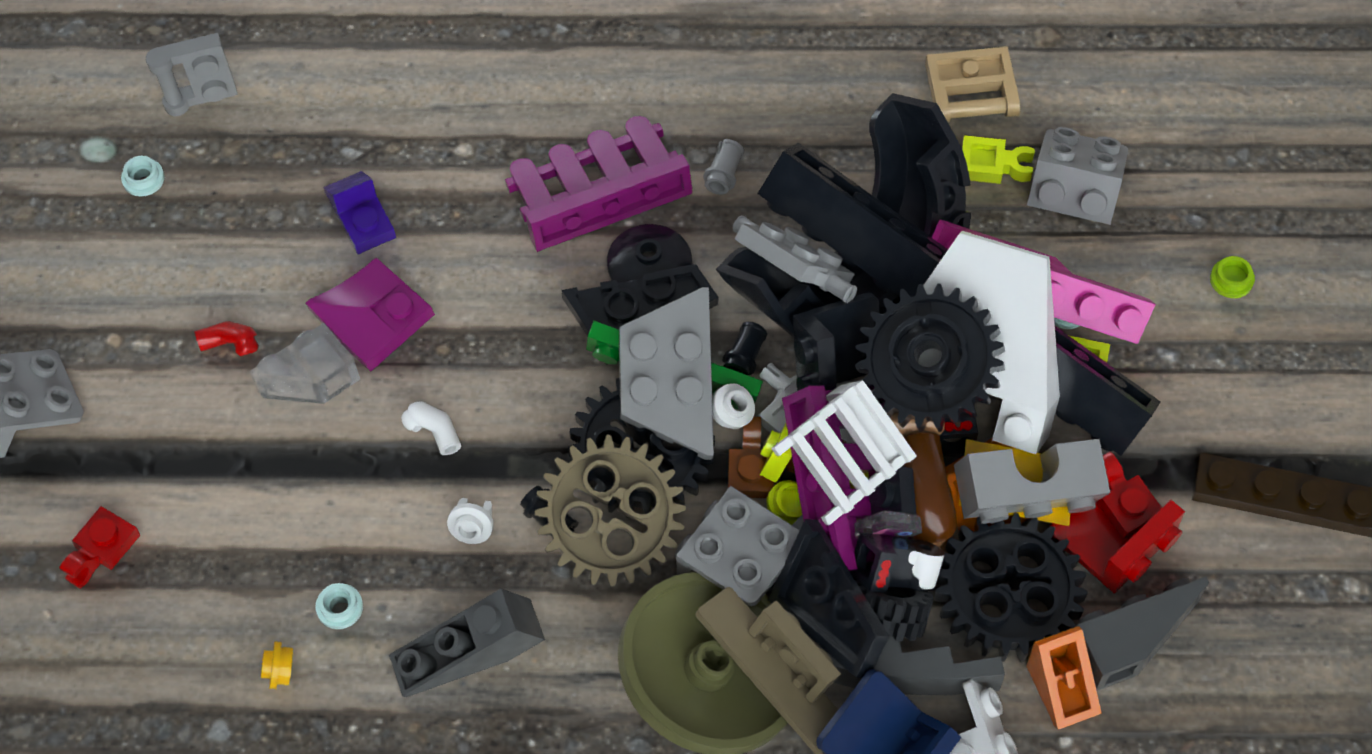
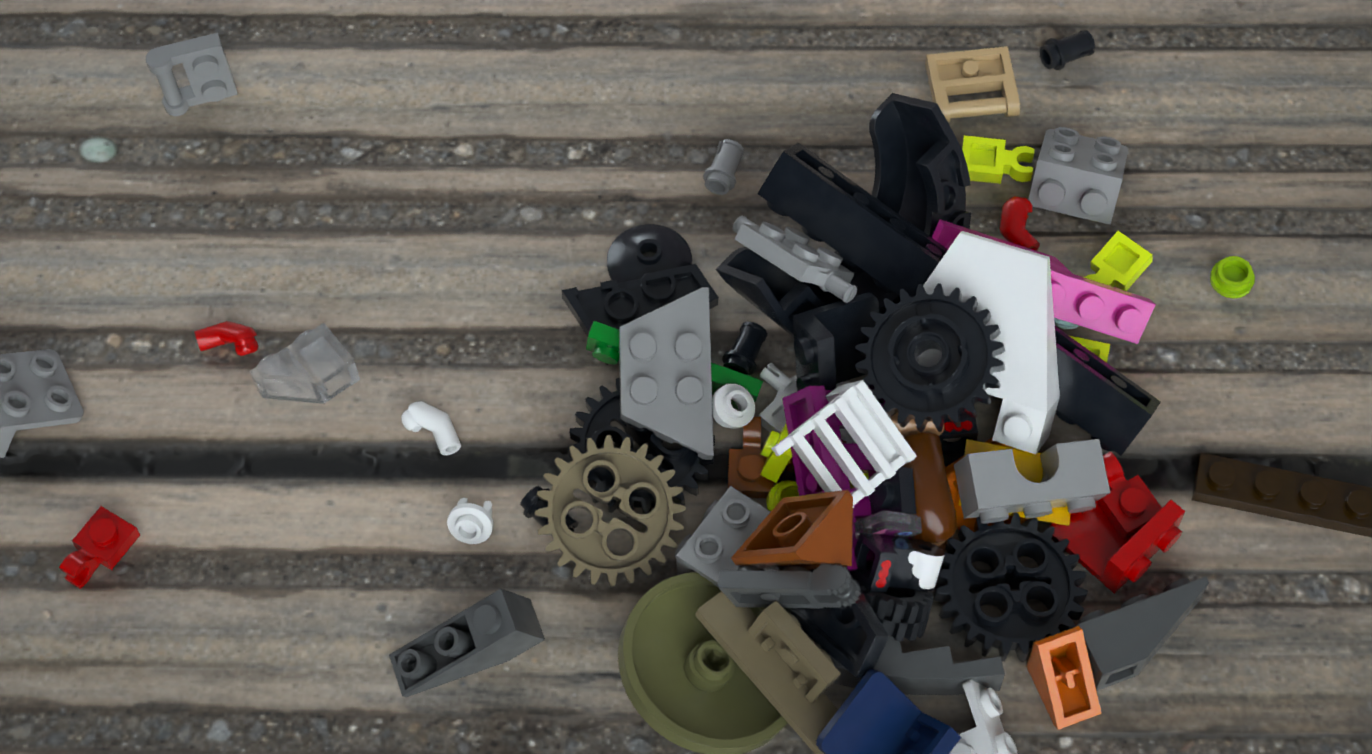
light aqua plate [121,156,164,196] -> none
yellow plate [260,641,293,689] -> none
magenta plate [306,258,435,372] -> none
light aqua plate [316,583,363,629] -> none
dark purple slope [323,171,396,255] -> none
magenta fence [505,116,693,252] -> none
none -> dark grey hinge [717,564,861,609]
none -> dark orange slope [731,490,853,571]
none -> red arm [999,196,1040,251]
none -> black pin [1040,30,1095,70]
none -> neon yellow plate [1084,231,1153,291]

